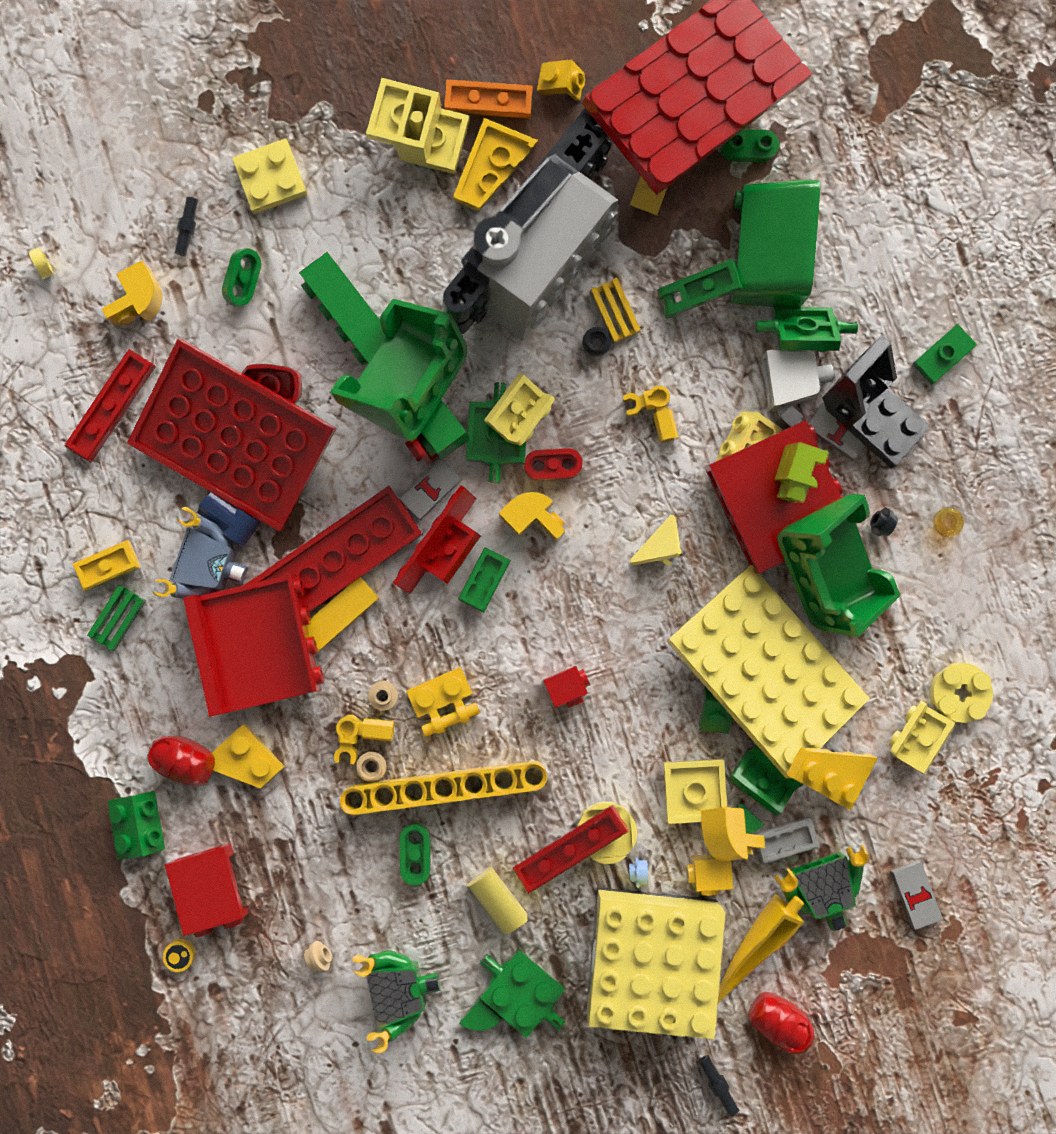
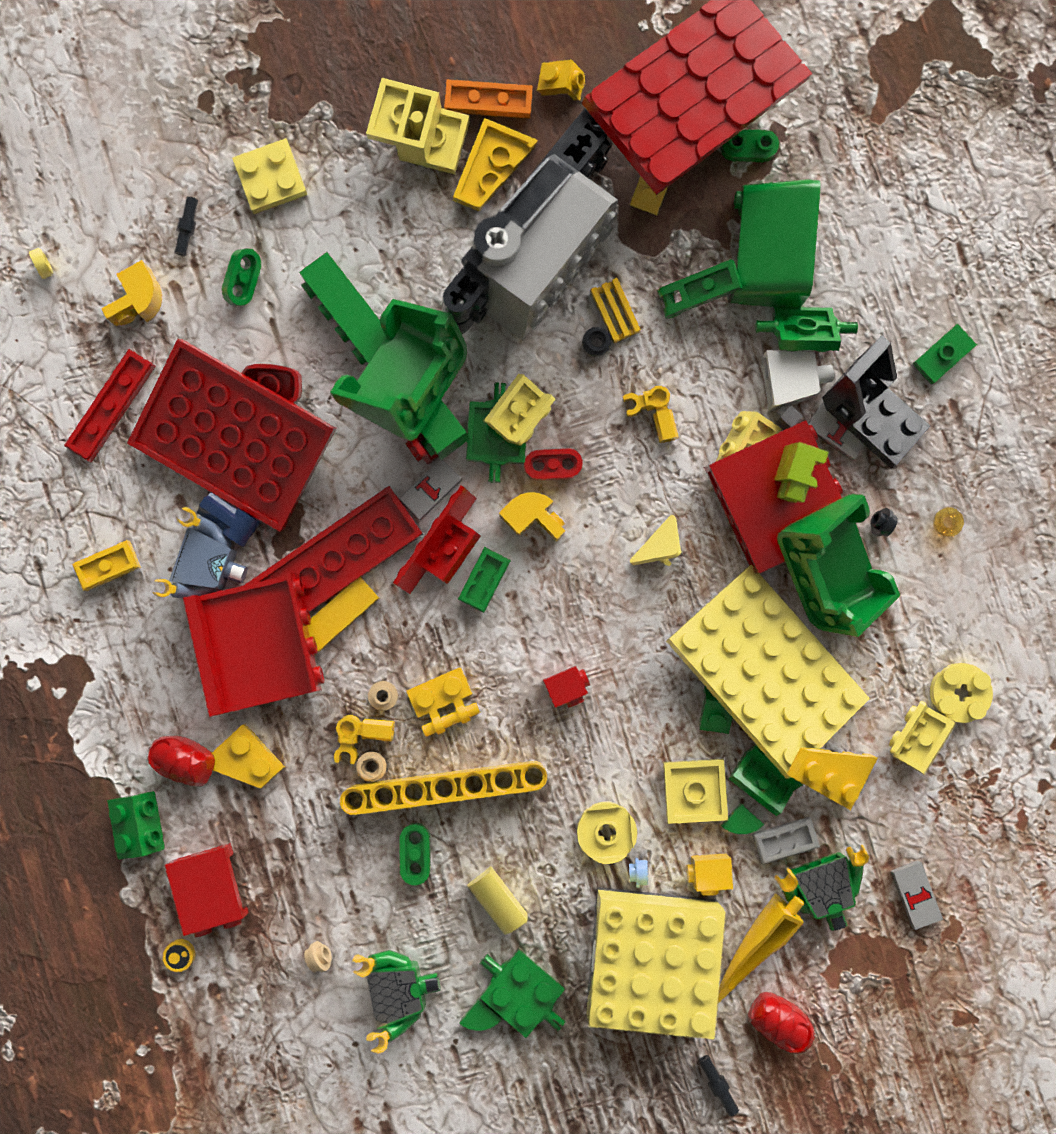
green tile [87,585,147,651] -> none
red tile [513,804,629,894] -> none
yellow brick [701,807,765,862] -> none

